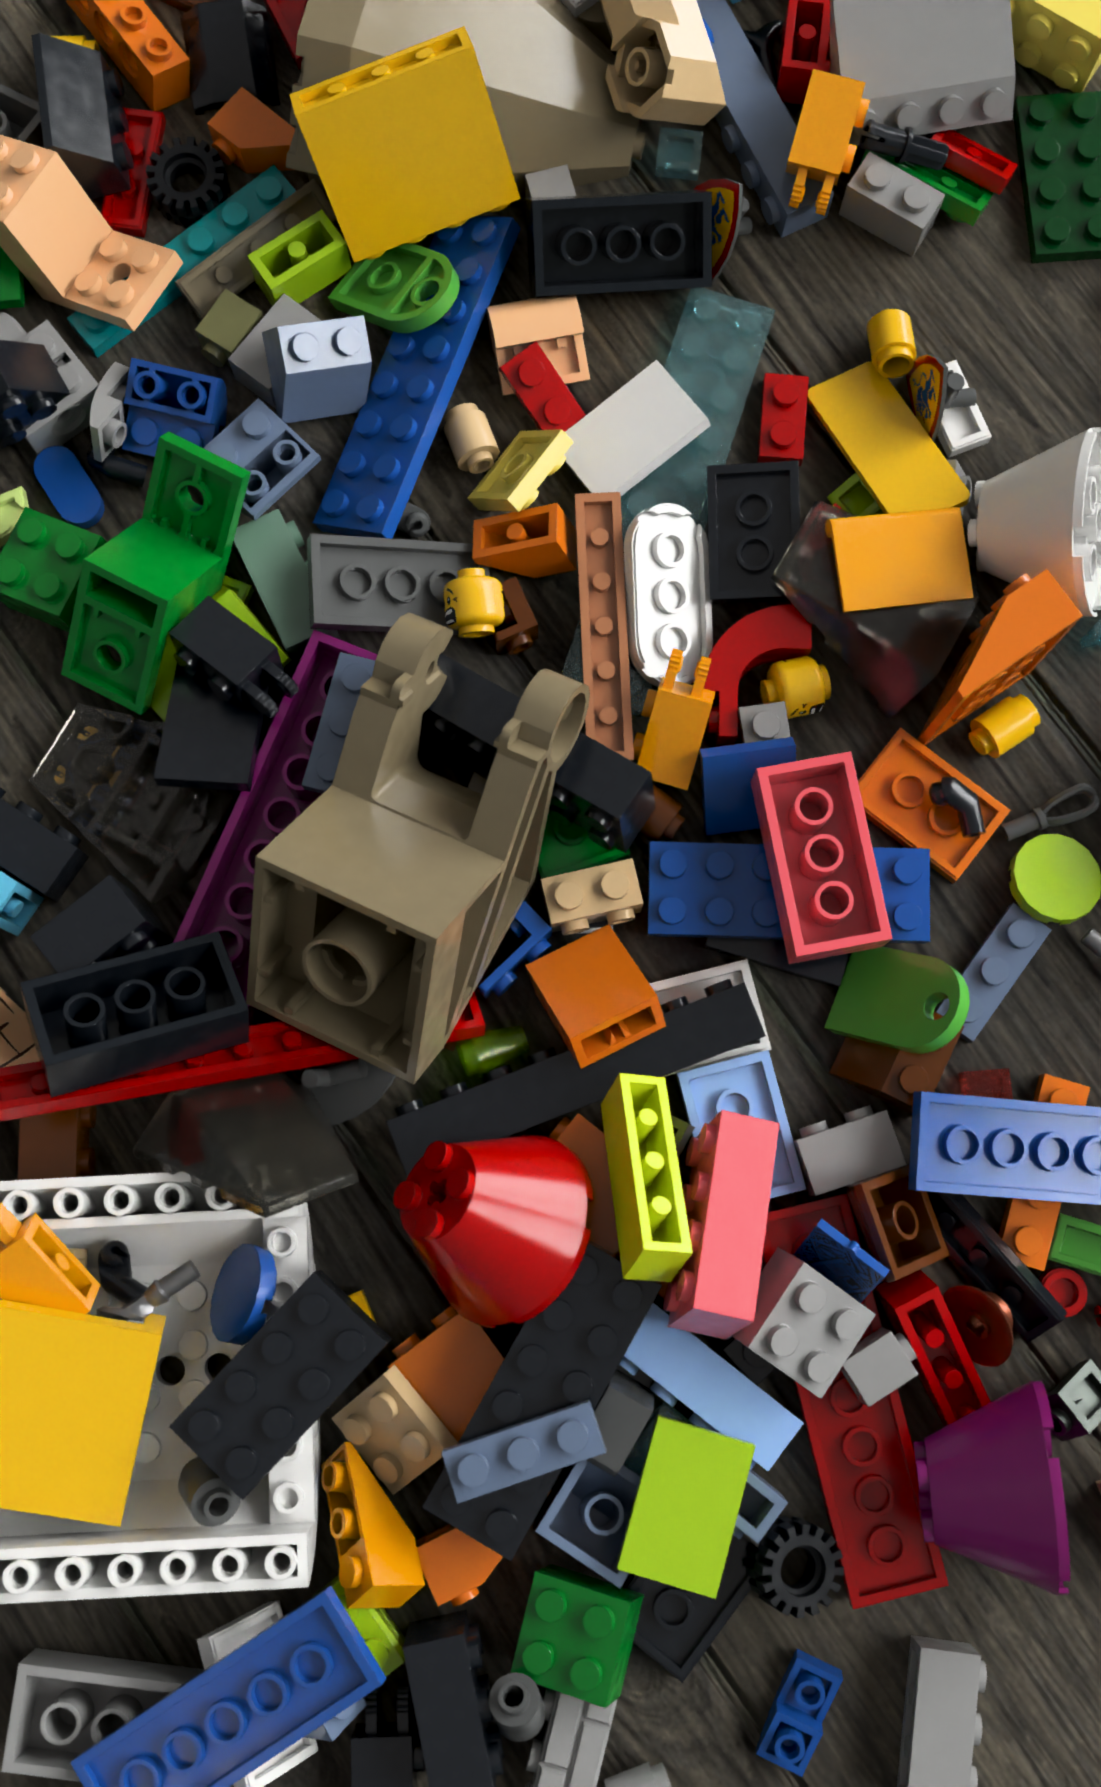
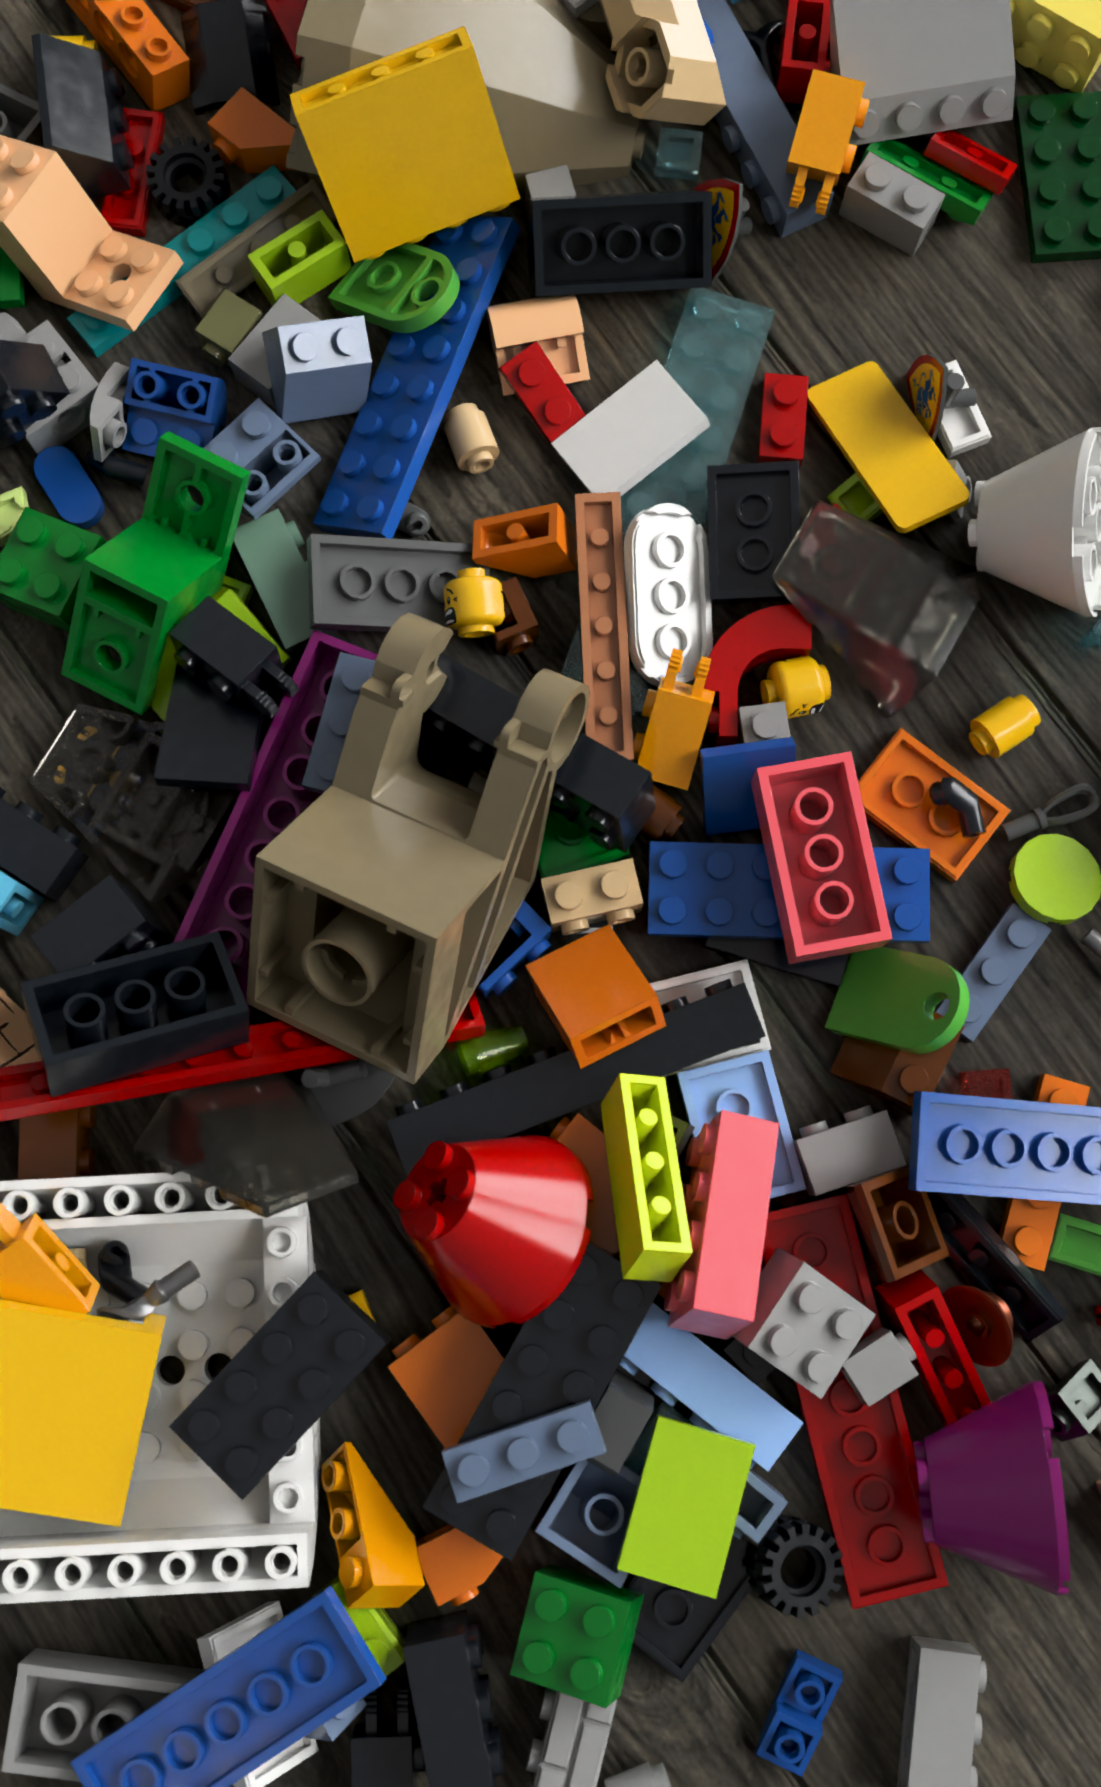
dark grey brick [178,1457,241,1527] -> none
blue tile [210,1244,277,1346] -> none
tan plate [331,1364,458,1495] -> none
light yellow plate [468,429,574,512] -> none
dark grey brick [489,1673,545,1742] -> none
blue piece [794,1218,890,1303] -> none
light orange piece [825,507,974,613] -> none
black axle [859,119,949,171] -> none
yellow brick [866,309,917,378] -> none
orange slope [917,569,1083,745] -> none
red tile [1038,1267,1088,1317] -> none

